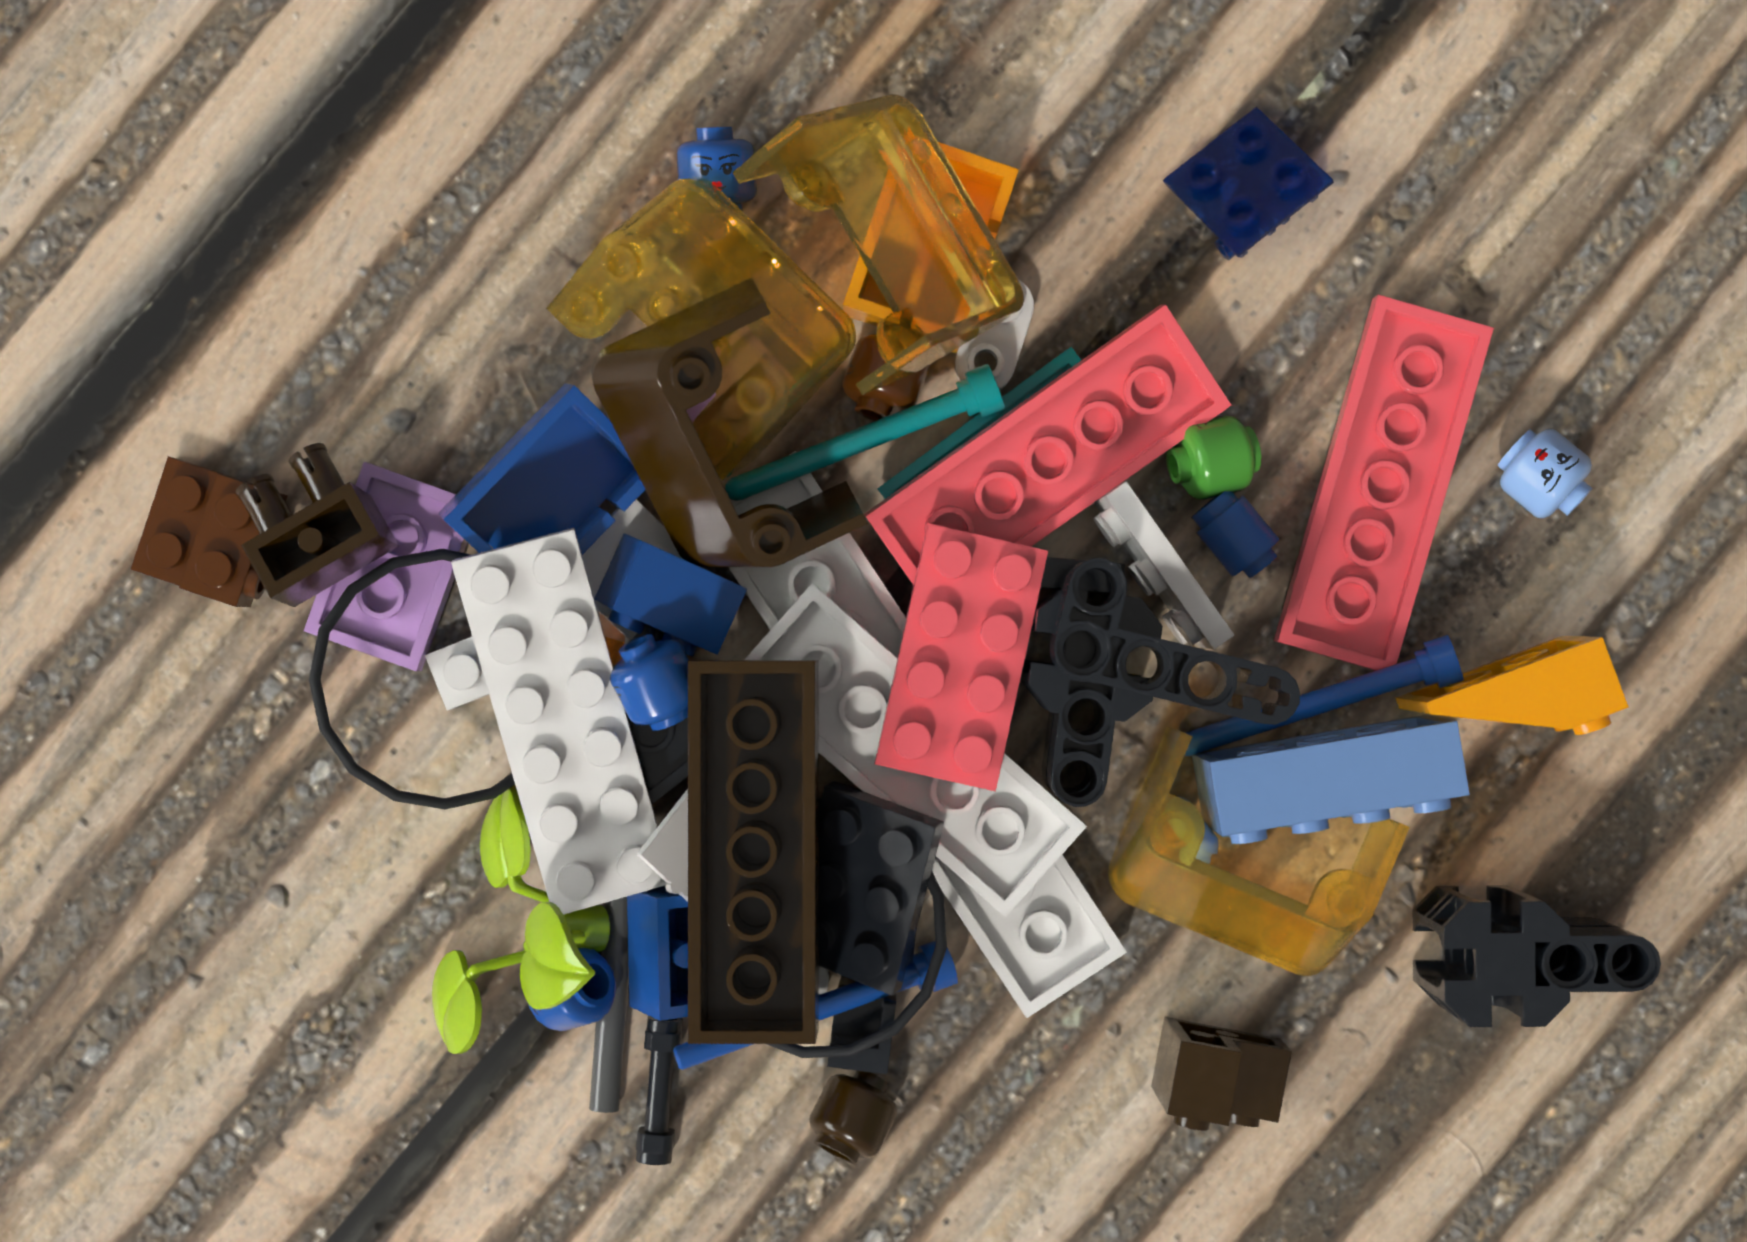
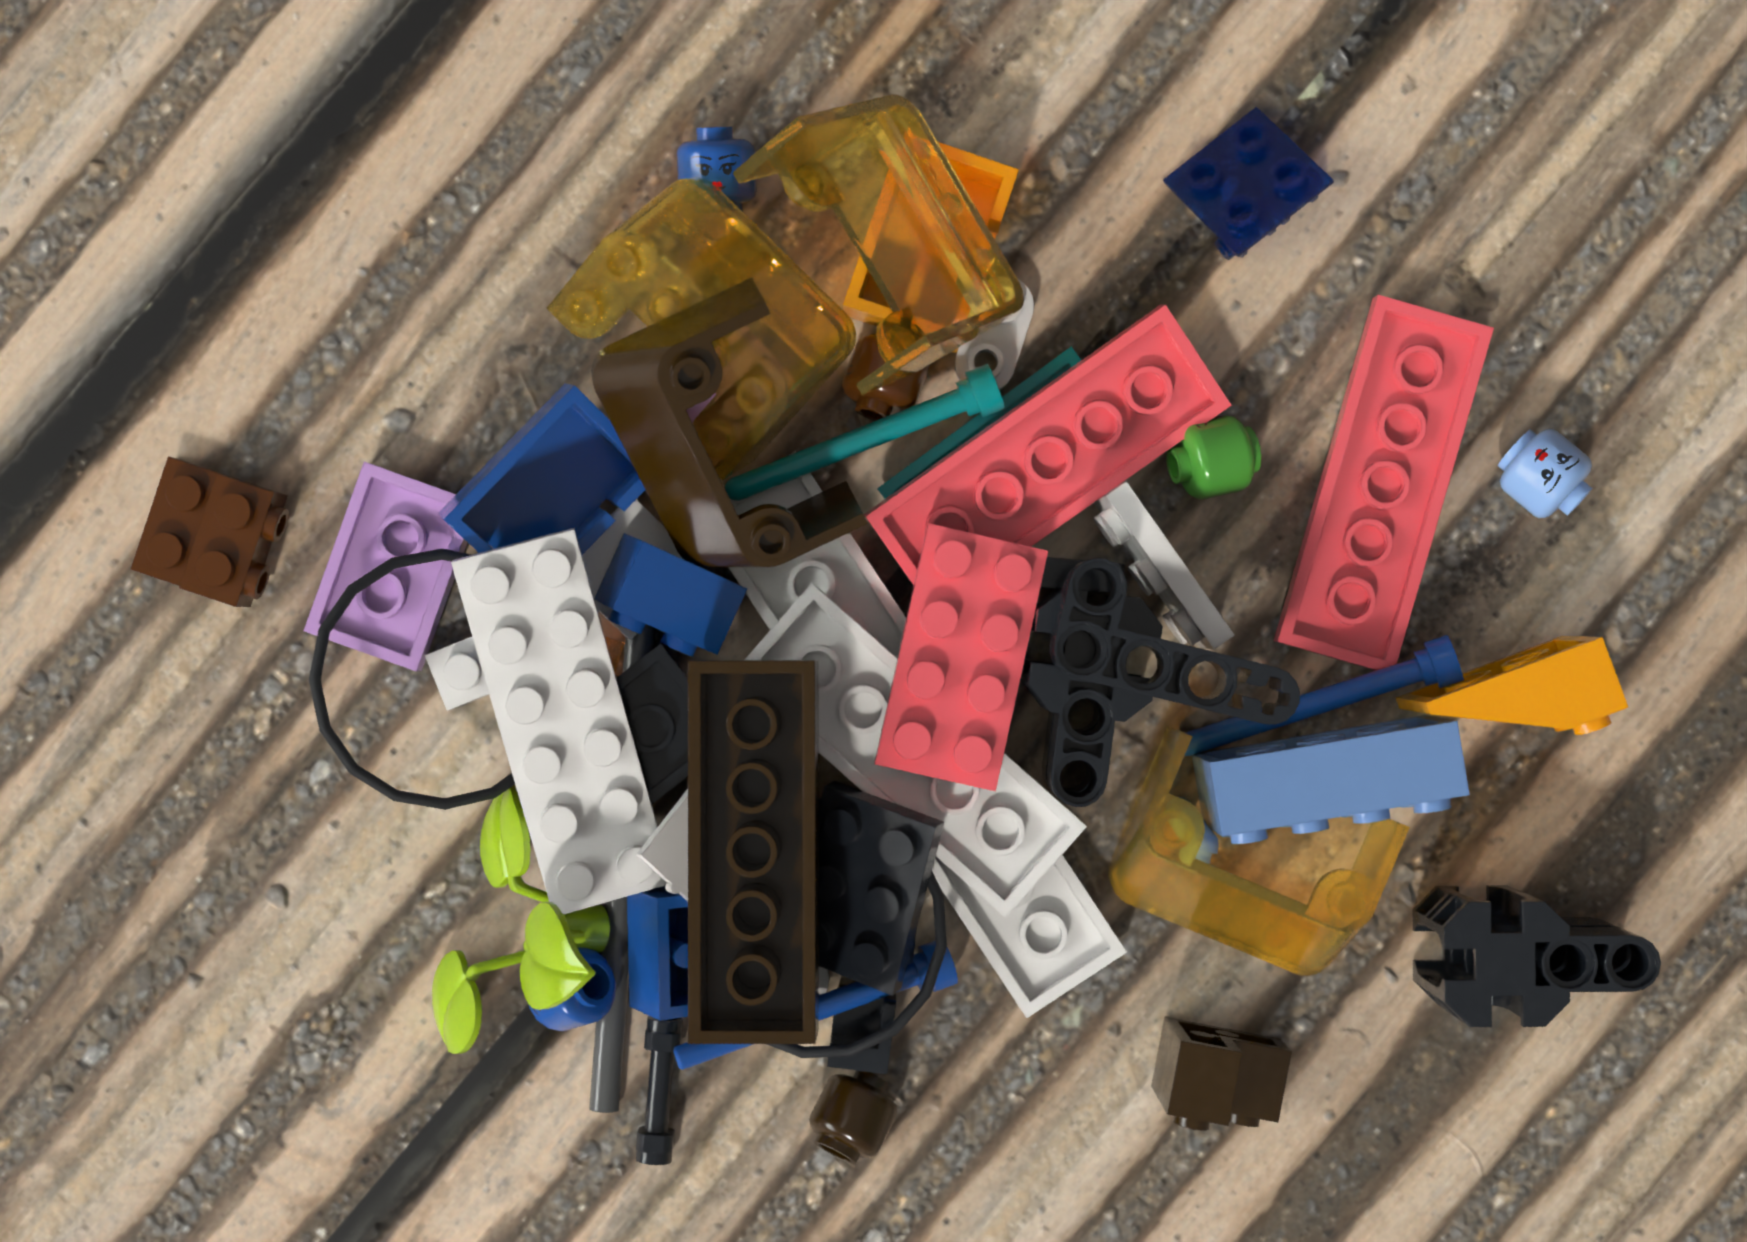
dark brown brick [235,443,399,607] -> none
blue head [610,634,689,731] -> none
blue brick [1191,491,1279,578] -> none

